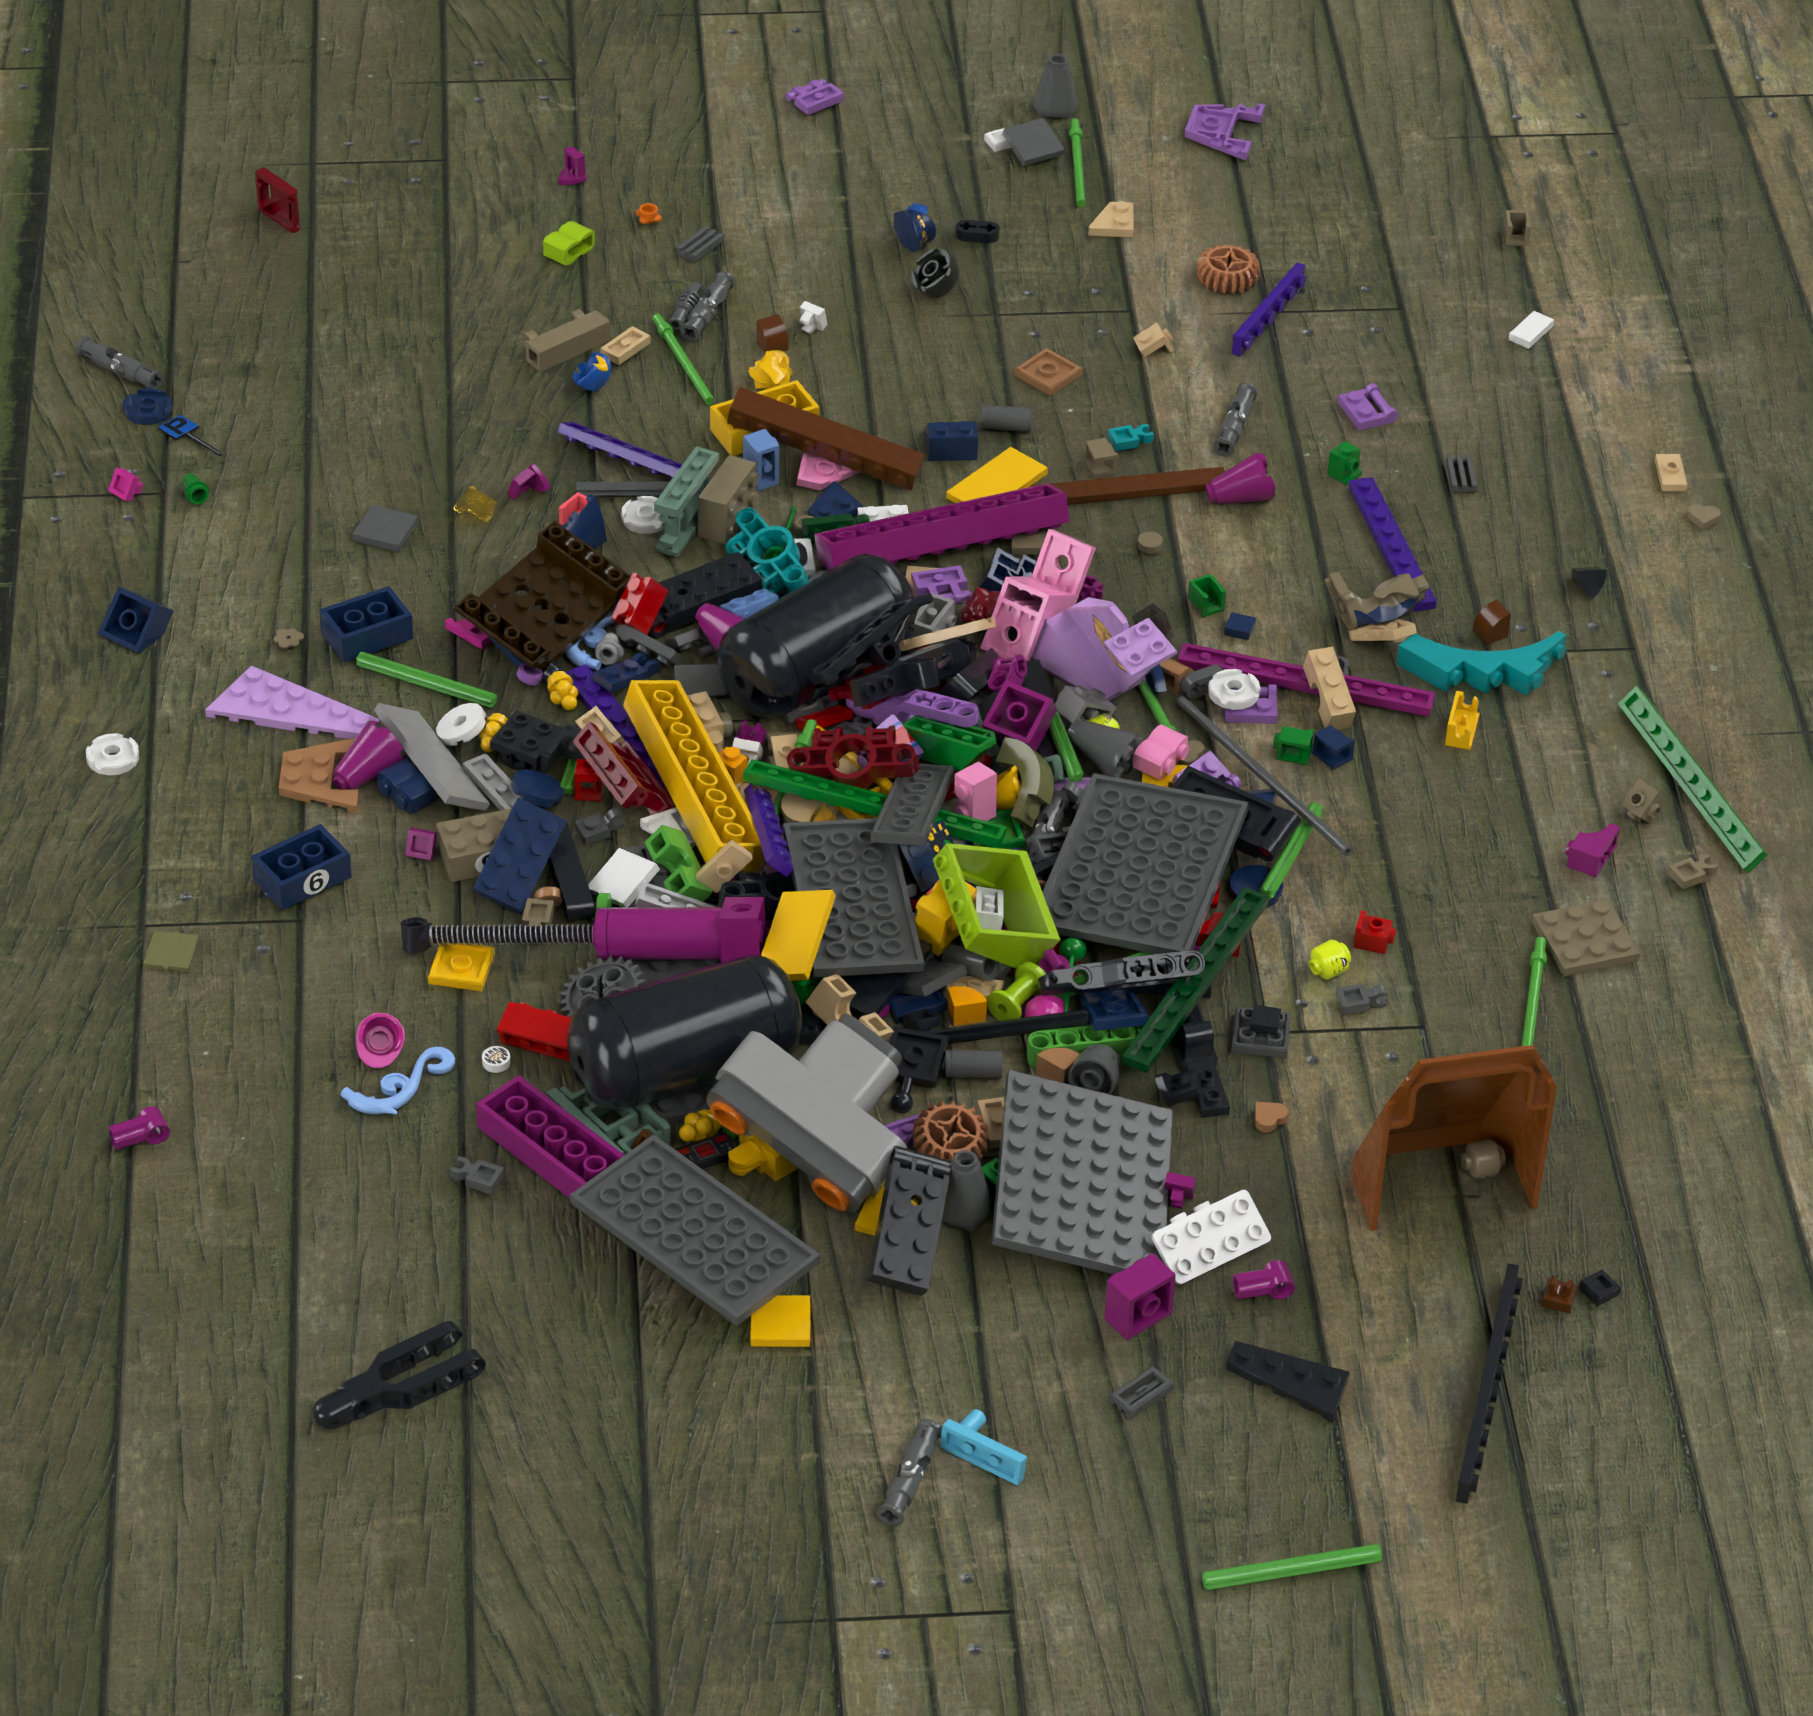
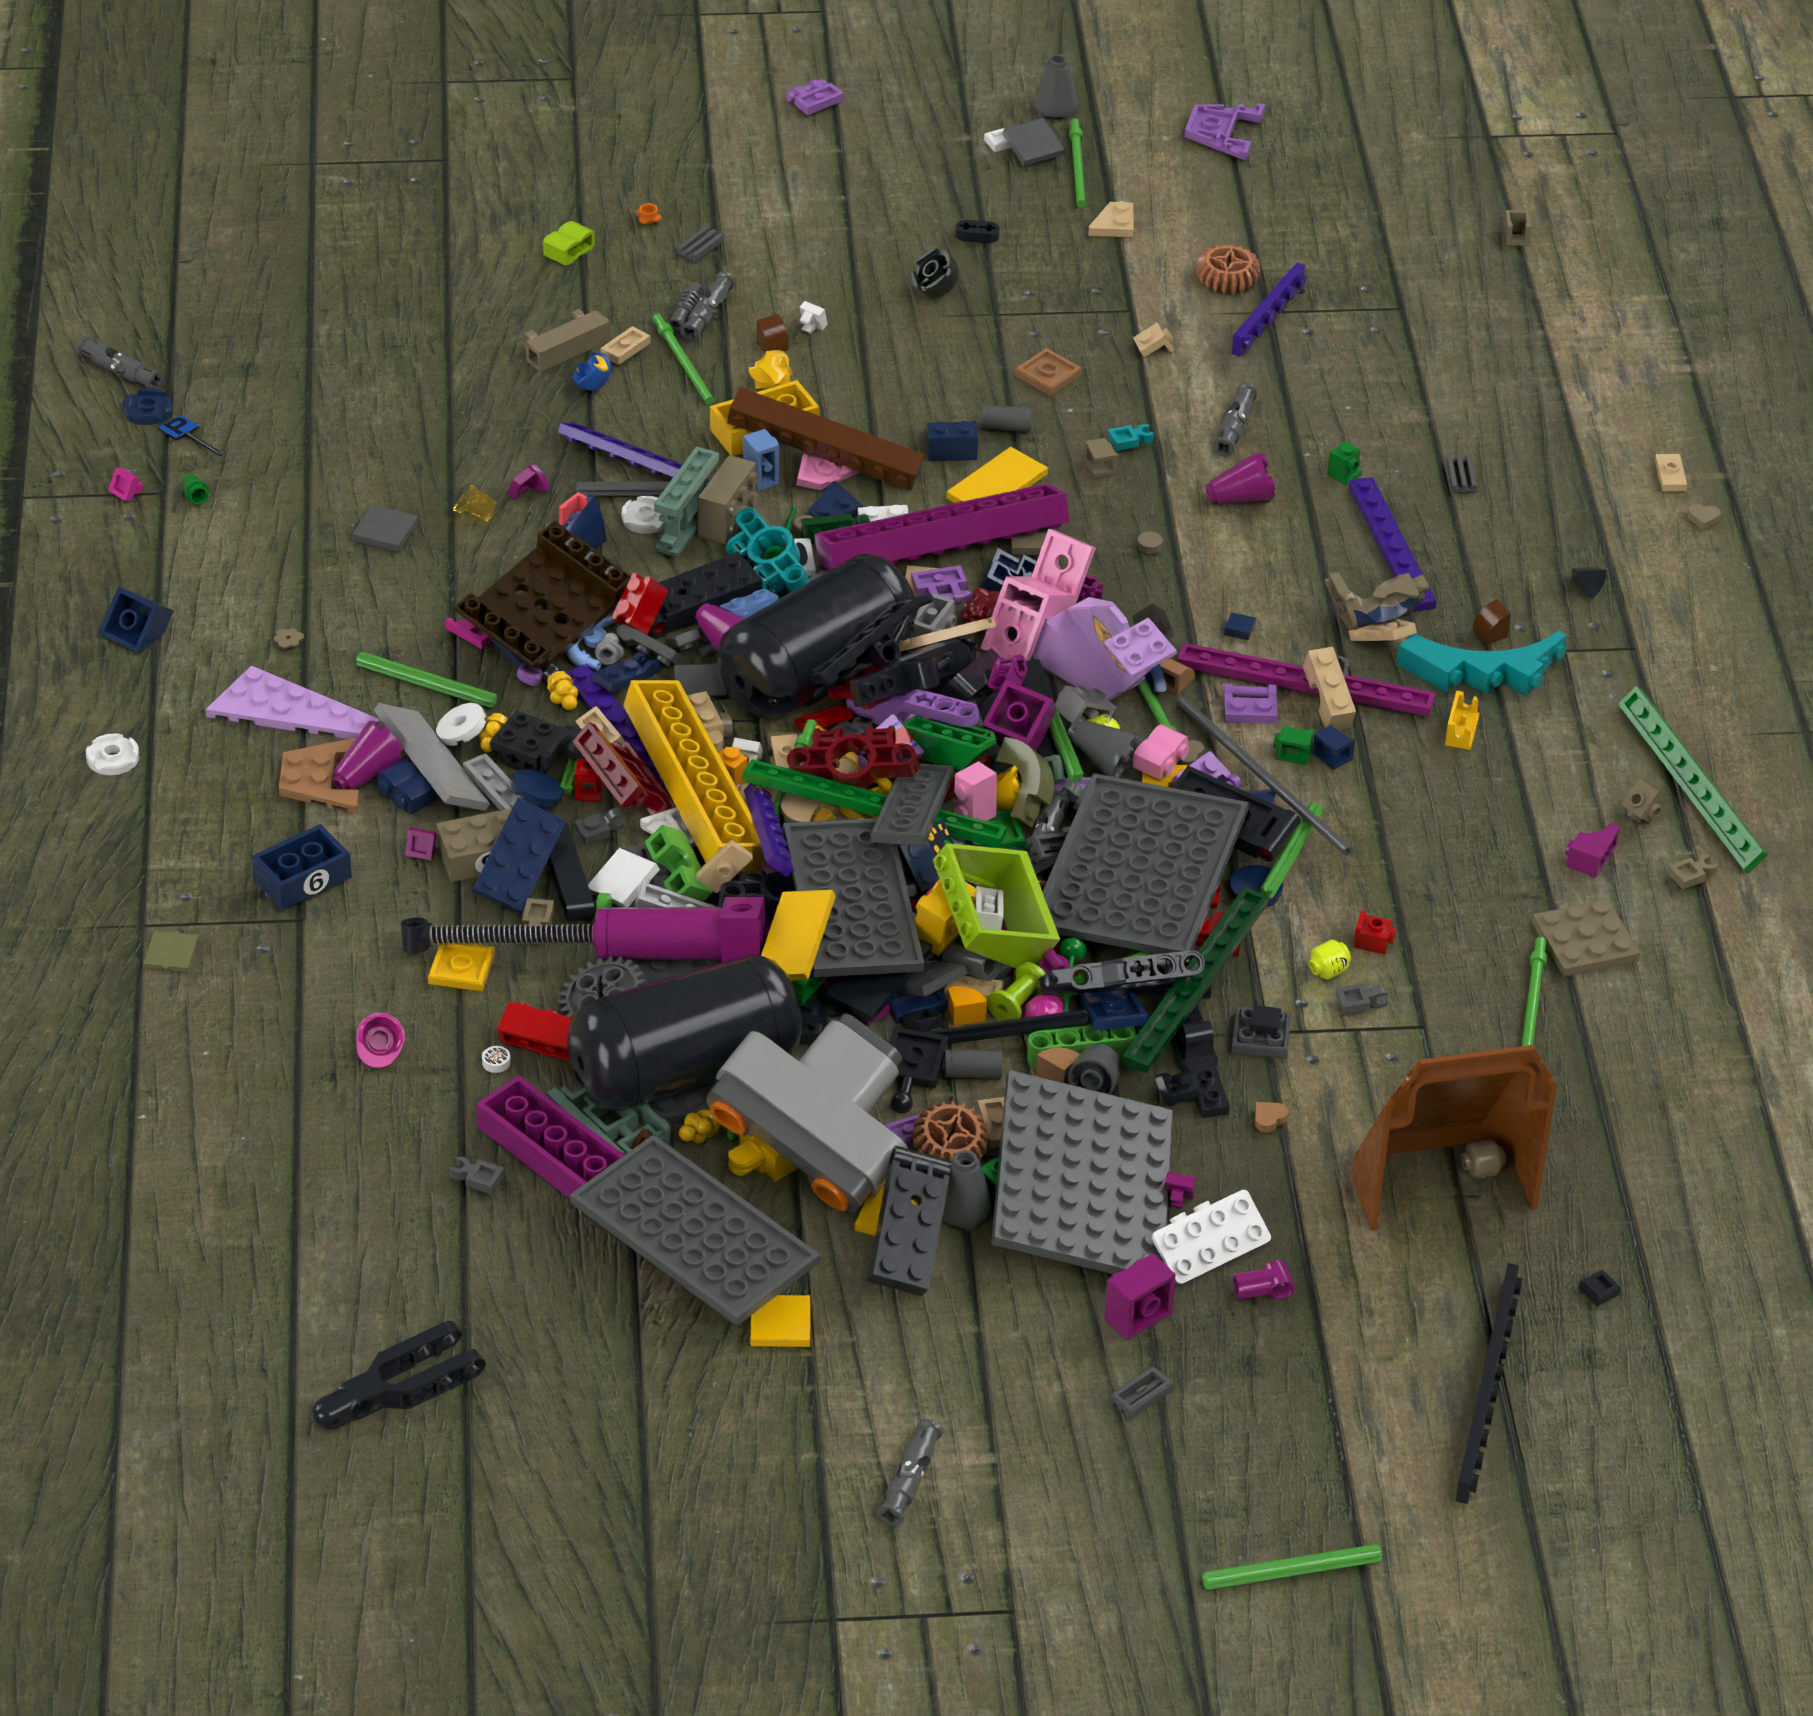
magenta piece [108,1106,170,1150] -> none
dark red container [255,167,300,233] -> none
dark blue brick [320,586,413,663] -> none
light blue plant [341,1047,455,1115] -> none
medium nougat tile [535,887,562,907] -> none
magenta tile [558,146,587,185] -> none
tile [675,1132,735,1169] -> none
magenta tile [736,721,767,747] -> none
dark grey piece [782,695,842,724] -> none
tan arch [806,974,894,1041] -> none
dark blue piece [894,203,936,252] -> none
medium azure piece [939,1409,1027,1486] -> none
reddish brown tile [1030,467,1225,504] -> none
dark grey beam [1180,665,1223,699] -> none
green window [1188,574,1226,618] -> none
white tile [1208,669,1260,710] -> none
black wing [1226,1341,1350,1422] -> none
medium lavender plate [1338,383,1399,430] -> none
white tile [1509,311,1554,349] -> none
reddish brown tile [1541,1276,1577,1313] -> none

